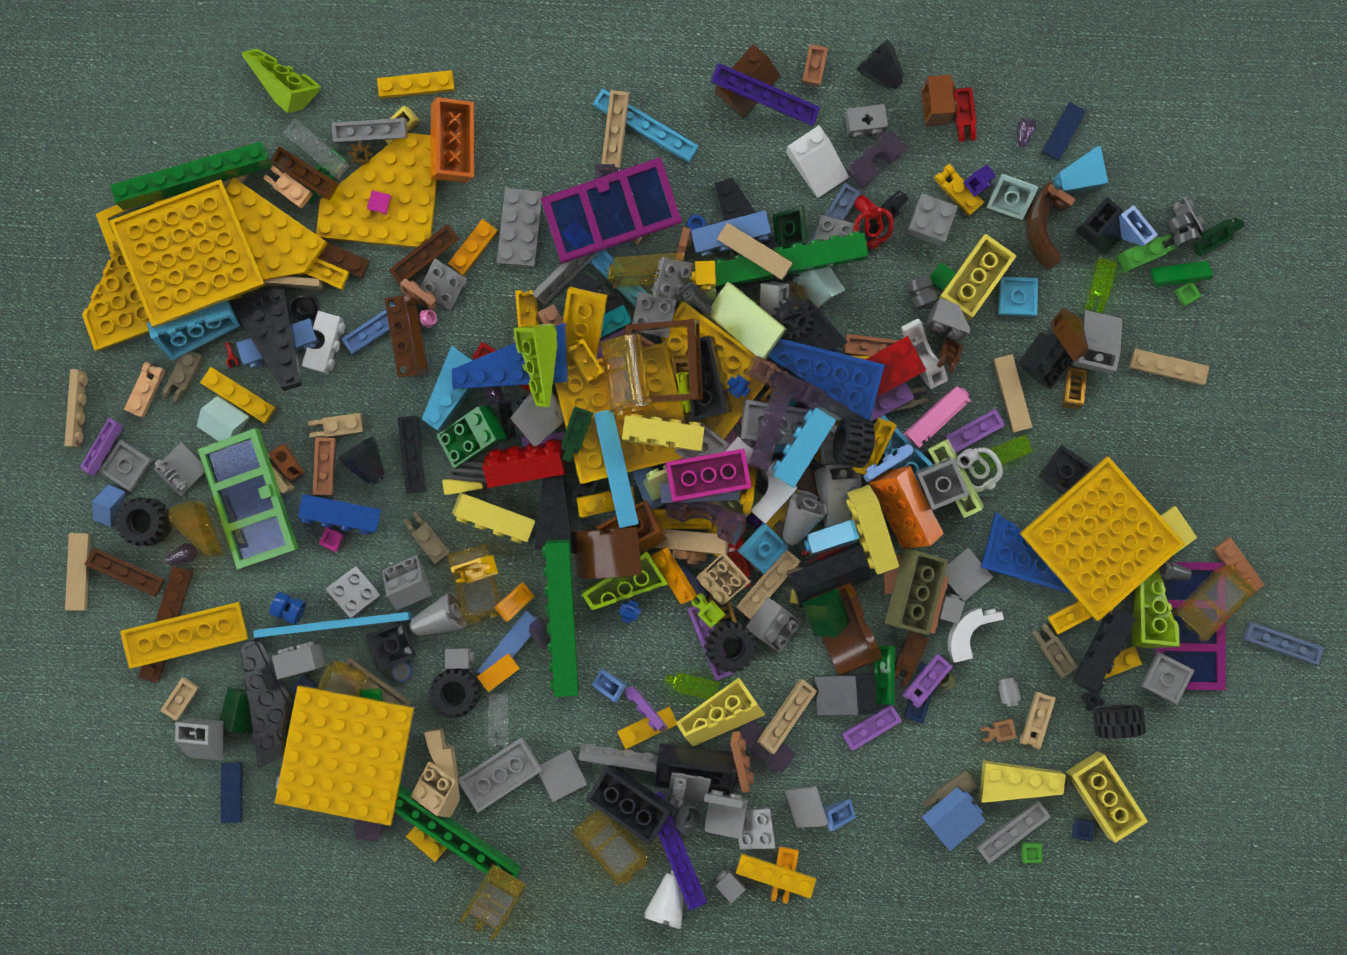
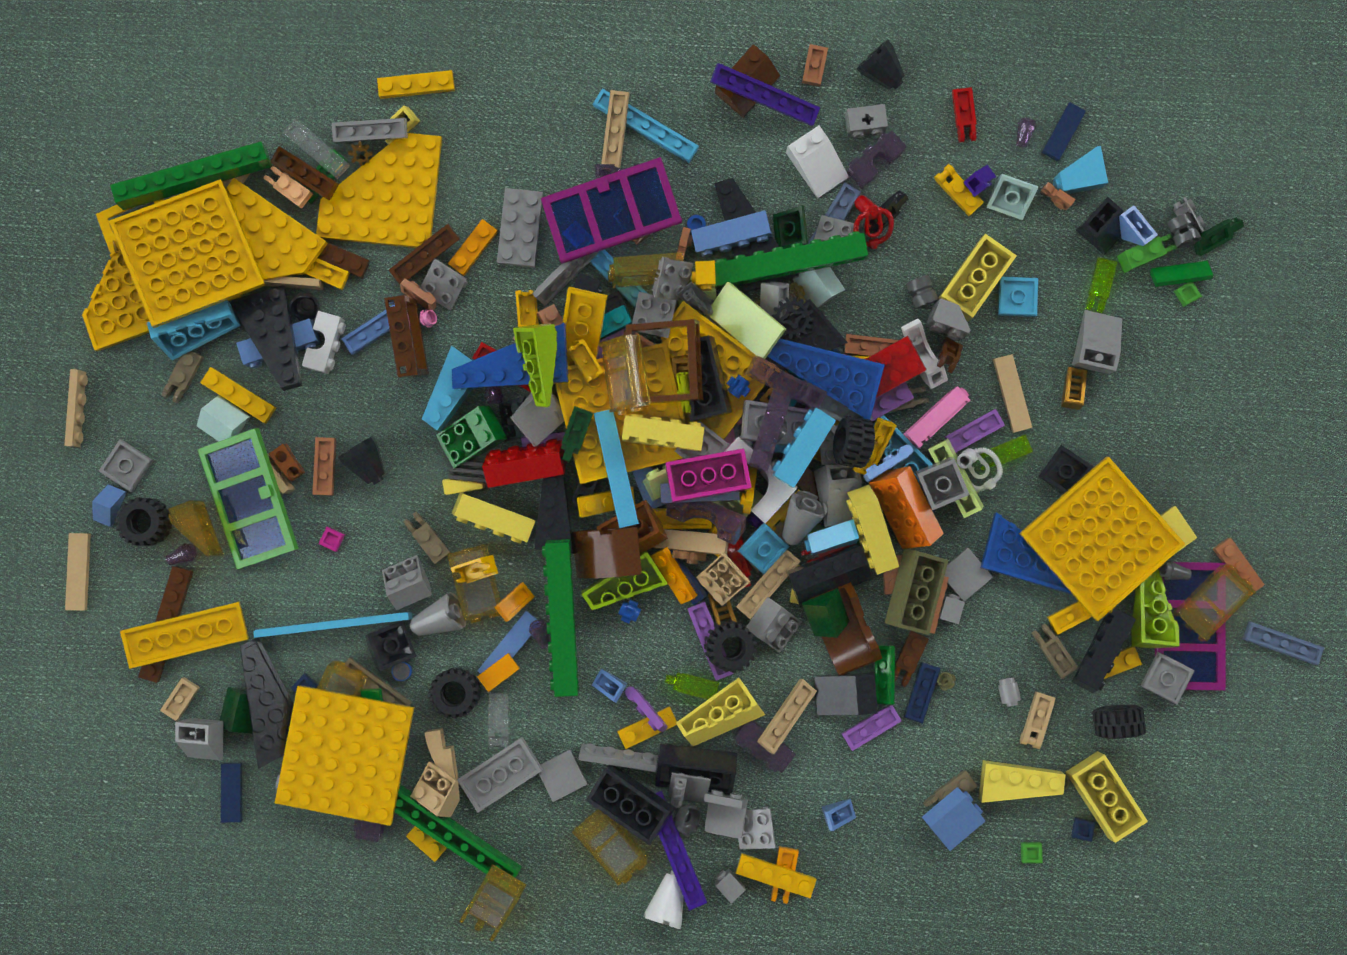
medium lavender plate [80,417,123,476] -> none
reddish brown plate [84,548,165,598] -> none
light nougat plate [124,361,165,418] -> none
light grey hinge [154,442,205,496] -> none
red hand [225,342,240,368] -> none
lime wedge [242,49,321,113] -> none
blue wheel [269,592,306,625] -> none
light grey brick [272,641,326,679] -> none
blue wedge [298,494,381,535] -> none
tan hinge [308,413,364,438] -> none
light grey hinge [325,566,380,618] -> none
dark pink tile [367,190,392,215] -> none
black plate [398,415,426,494] -> none
orange brick [431,97,474,183] -> none
light grey brick [445,648,475,669] -> none
lime plate [691,593,726,628] -> none
tan tile [717,223,793,280] -> none
nougat plate [730,732,754,793] -> none
light grey tile [785,786,828,828] -> none
medium lavender plate [902,654,953,708] -> none
light grey brick [906,194,958,247] -> none
dark orange brick [921,74,957,126] -> none
green slope [930,262,956,291] -> none
white arch [947,608,1004,663] -> none
light grey plate [976,800,1051,864] -> none
medium nougat plate [979,718,1017,742] -> none
black slope [1018,332,1072,389] -> none
reddish brown panel [1026,180,1062,270] -> none
reddish brown slope [1051,308,1088,362] -> none
black plate [1081,690,1104,711] -> none
tan plate [1128,349,1209,385] -> none

